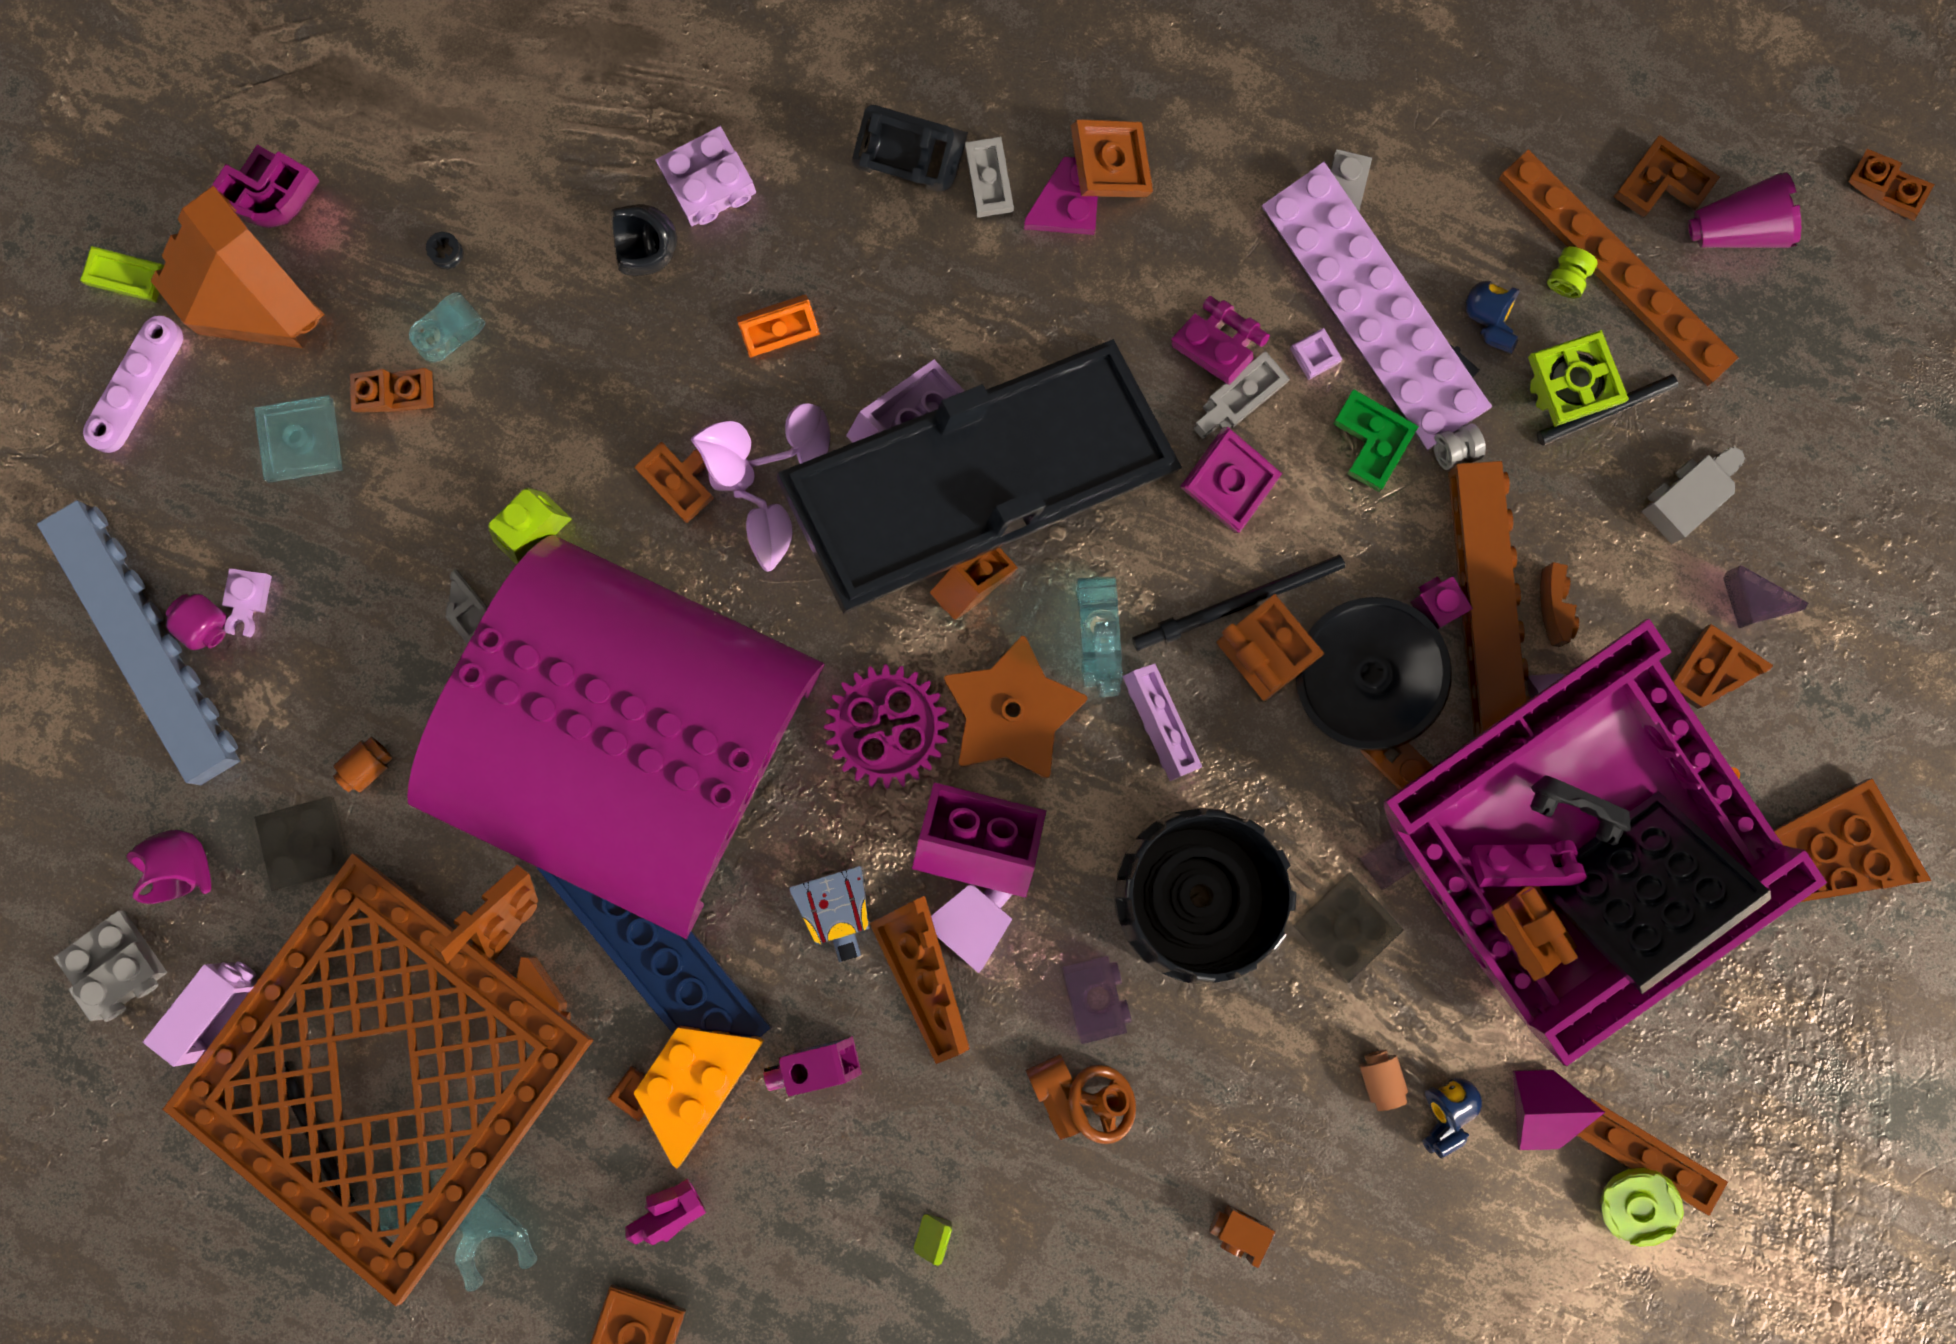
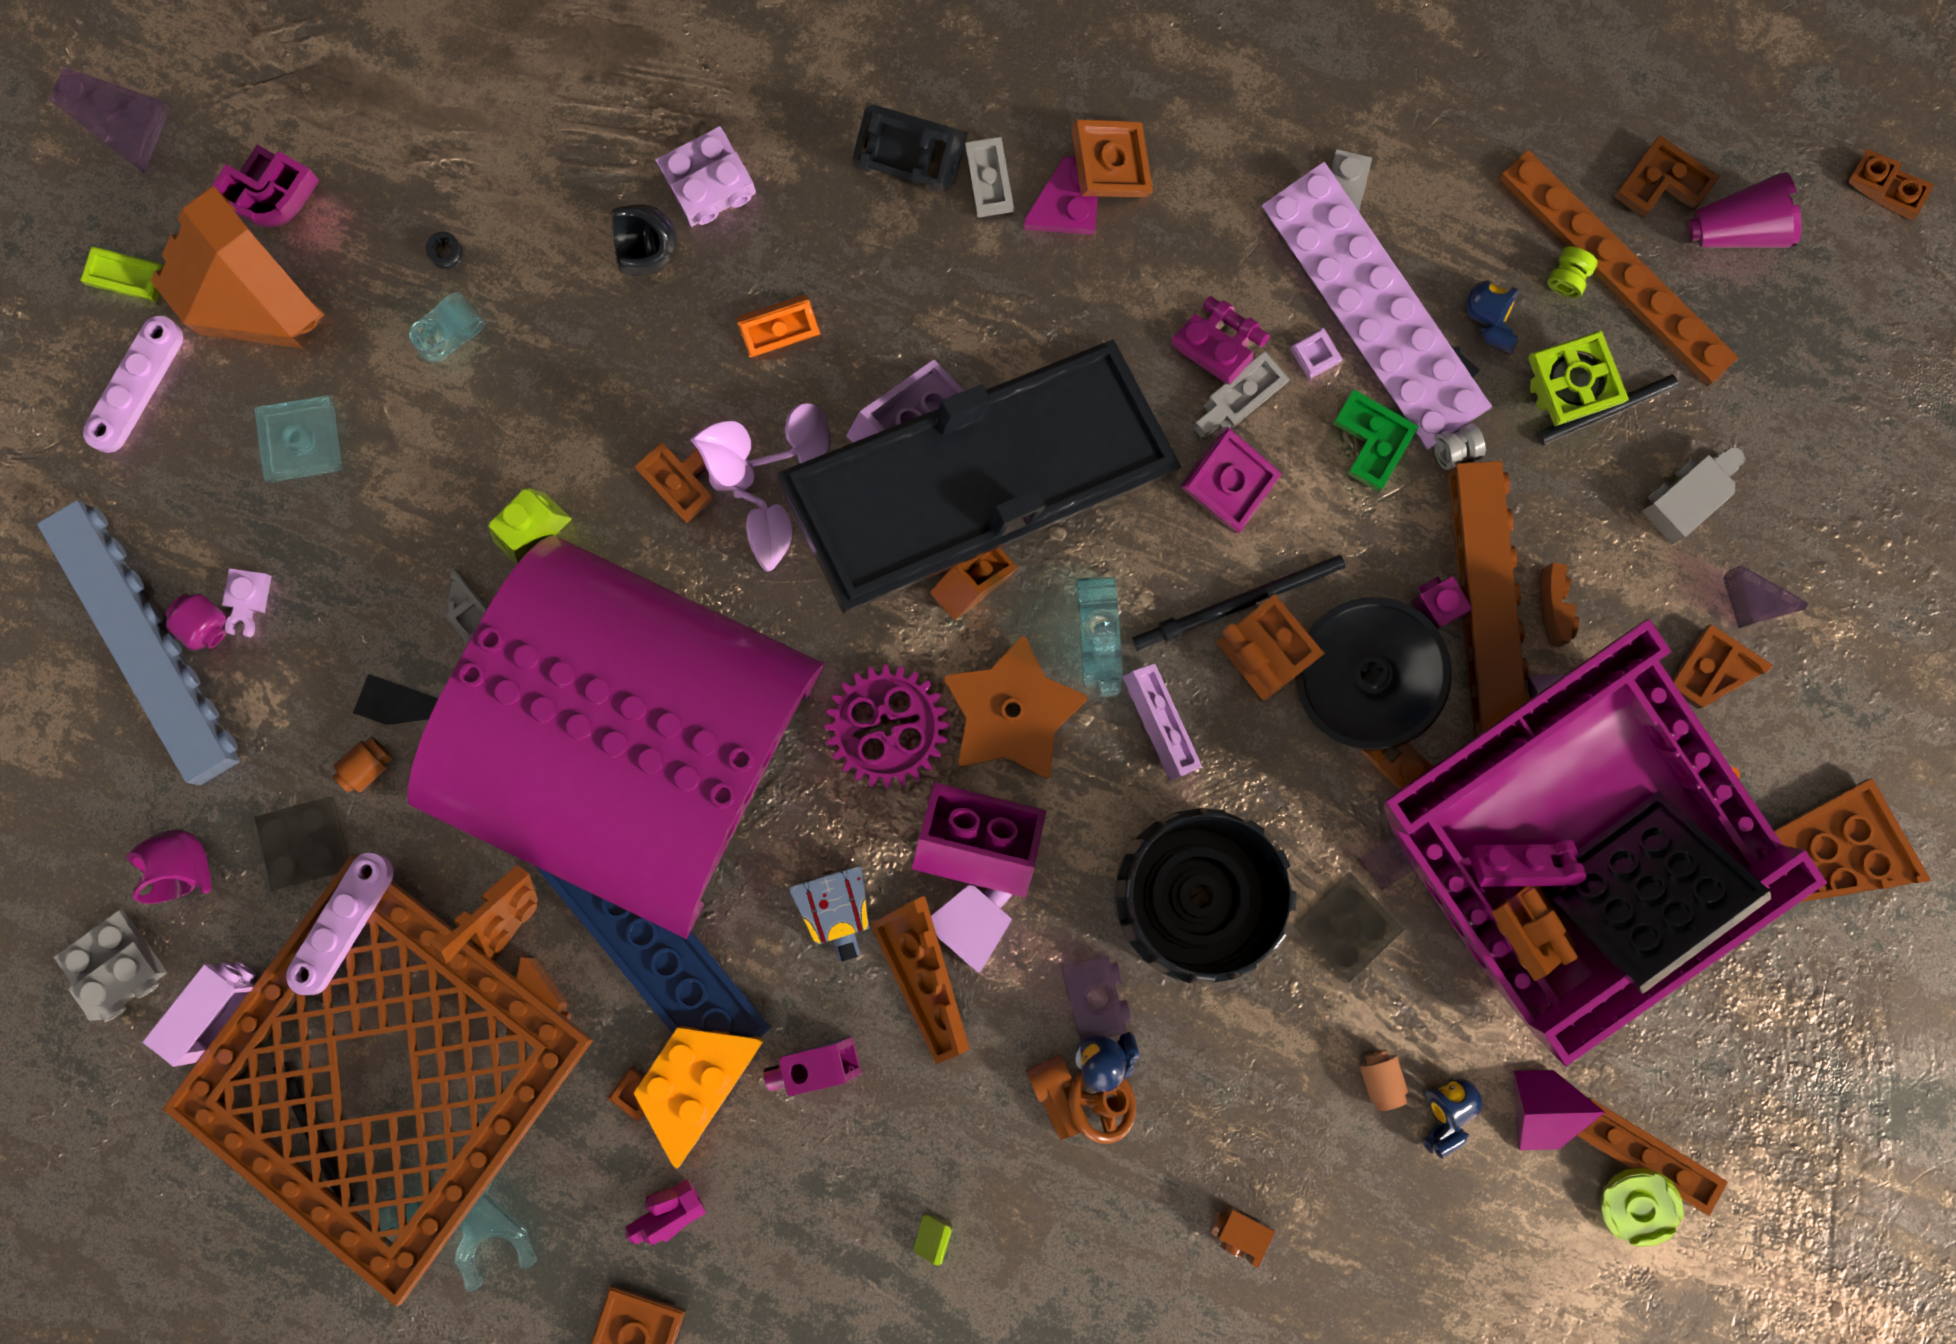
dark orange slope [350,368,434,412] -> none
black piece [1529,775,1631,845] -> none
none -> clear purple wing [49,67,171,173]
none -> lavender plate [286,853,393,995]
none -> black sticker [353,674,438,725]
none -> dark blue piece [1075,1032,1140,1092]

